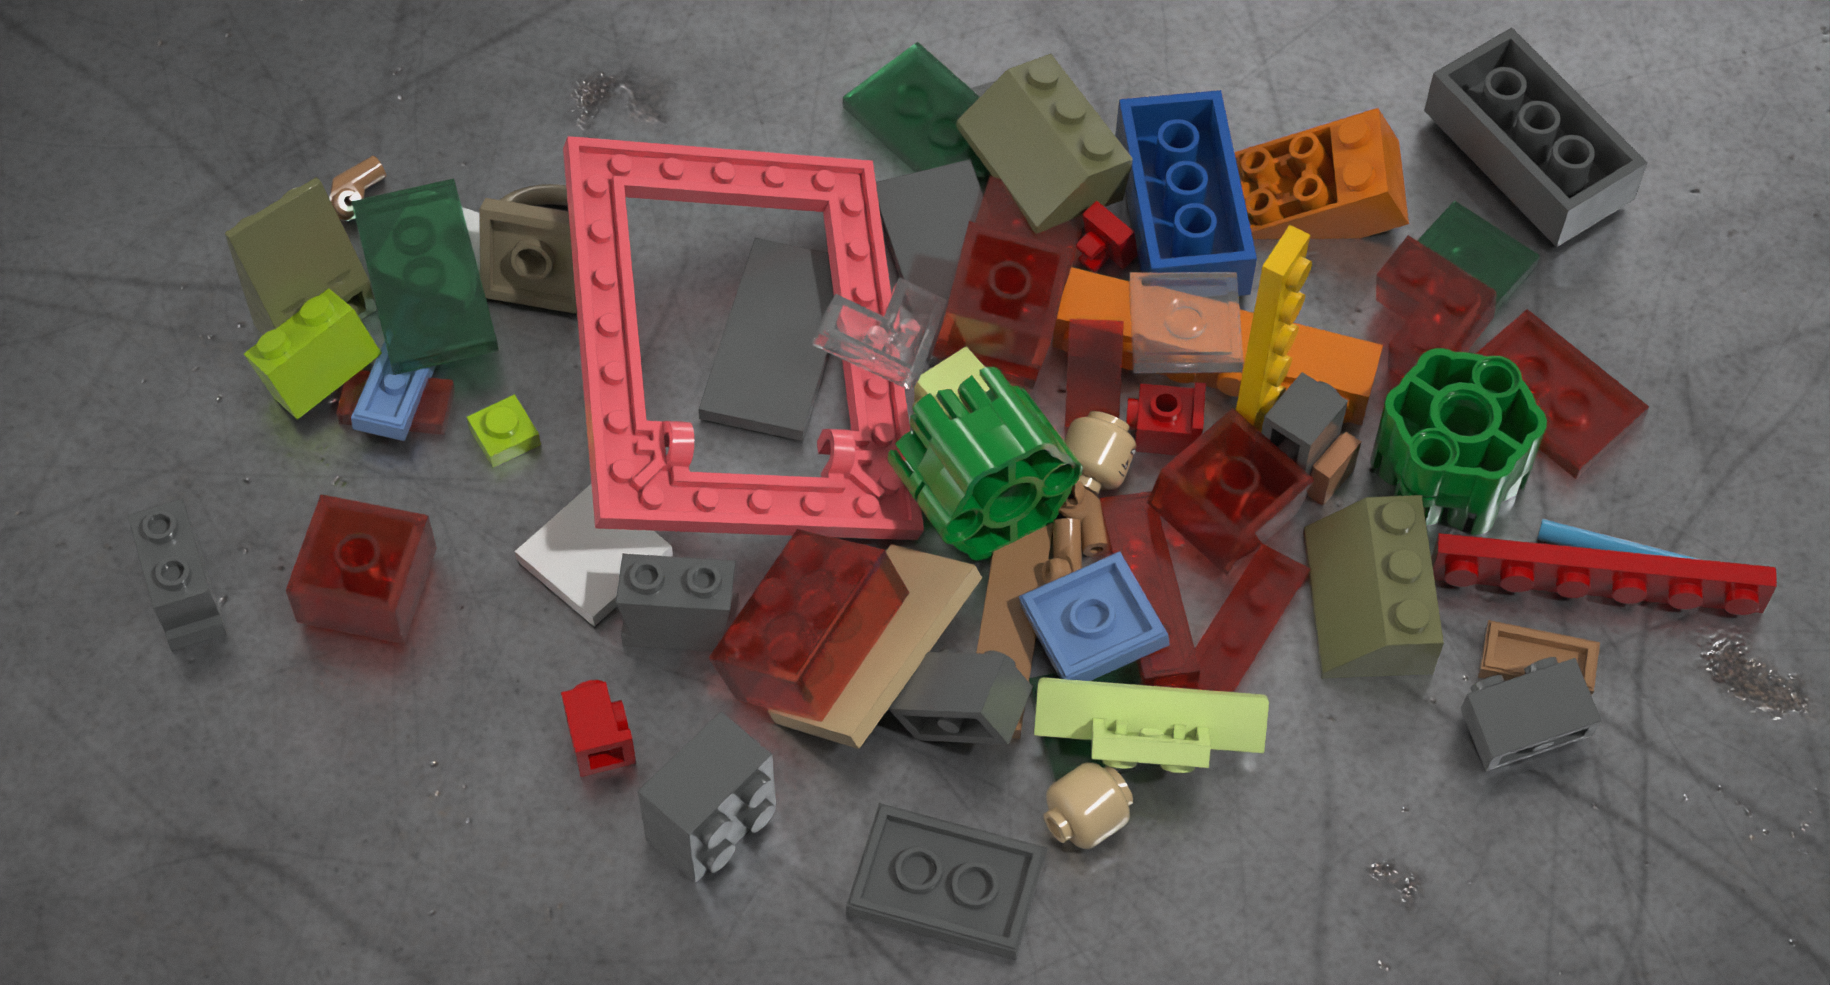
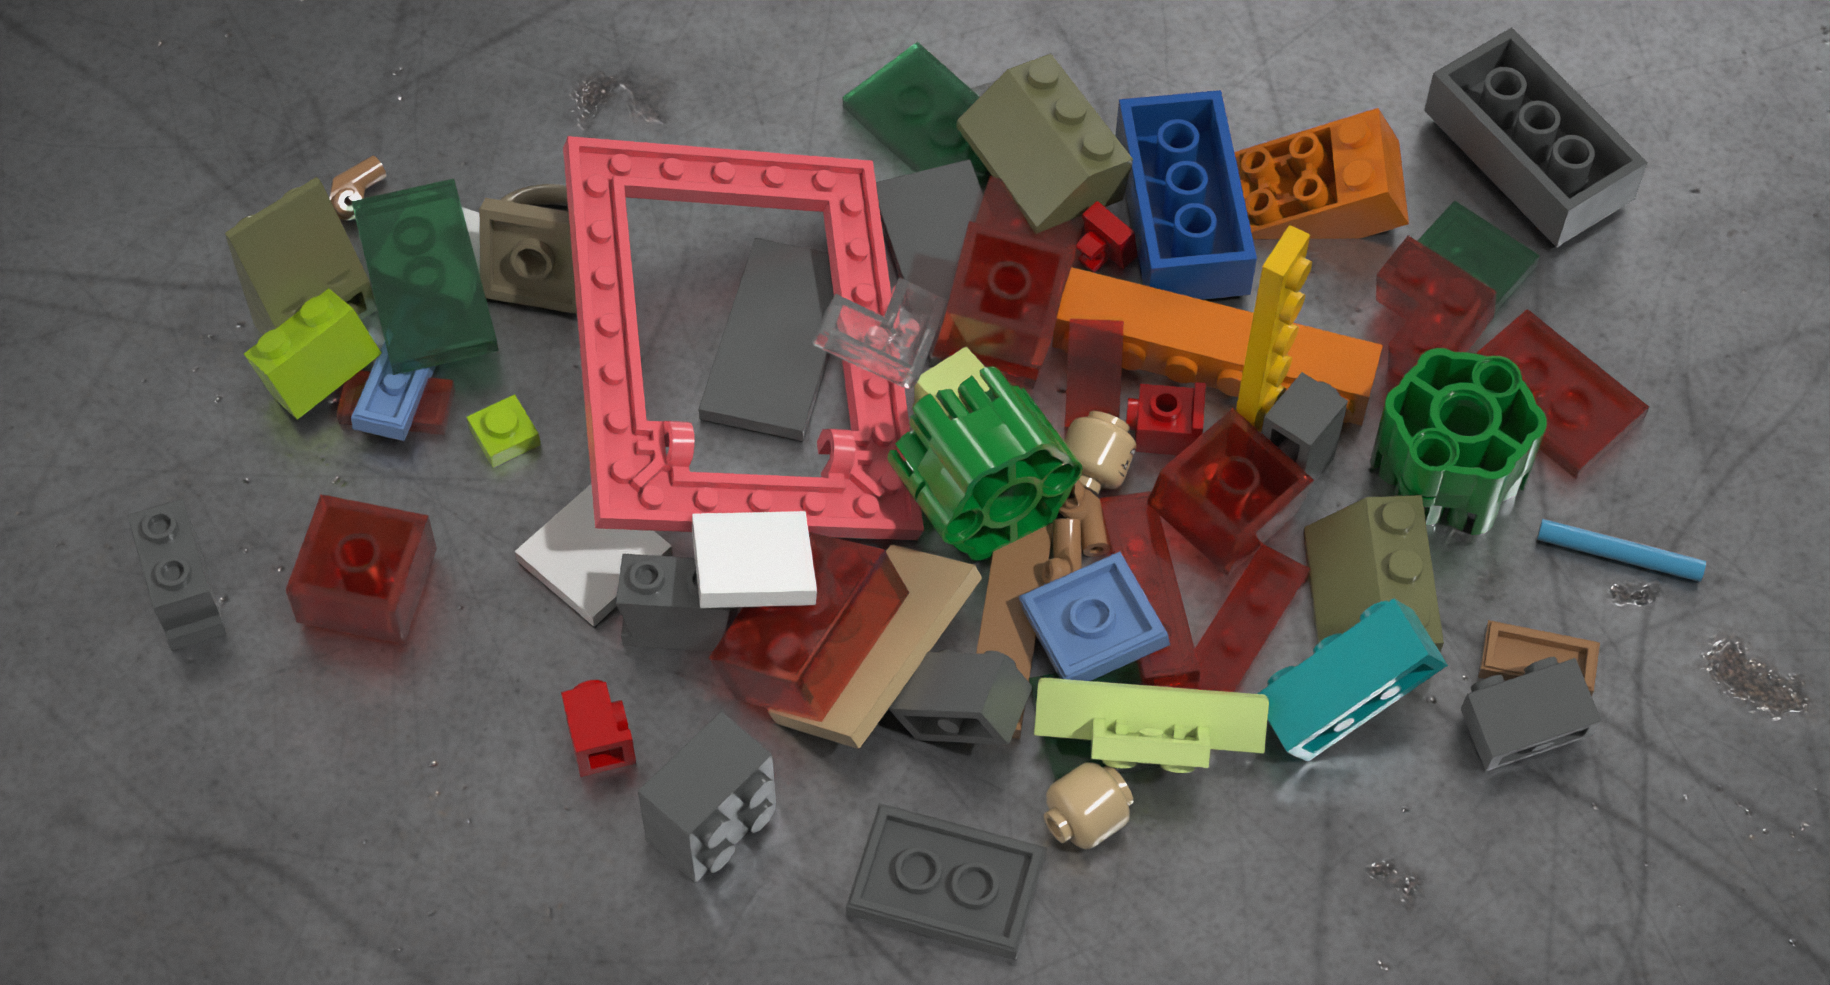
clear tile [1129,272,1244,373] -> none
nougat tile [1307,432,1361,506] -> none
red plate [1431,533,1777,615] -> none
none -> white tile [692,511,817,608]
none -> teal brick [1257,598,1448,762]

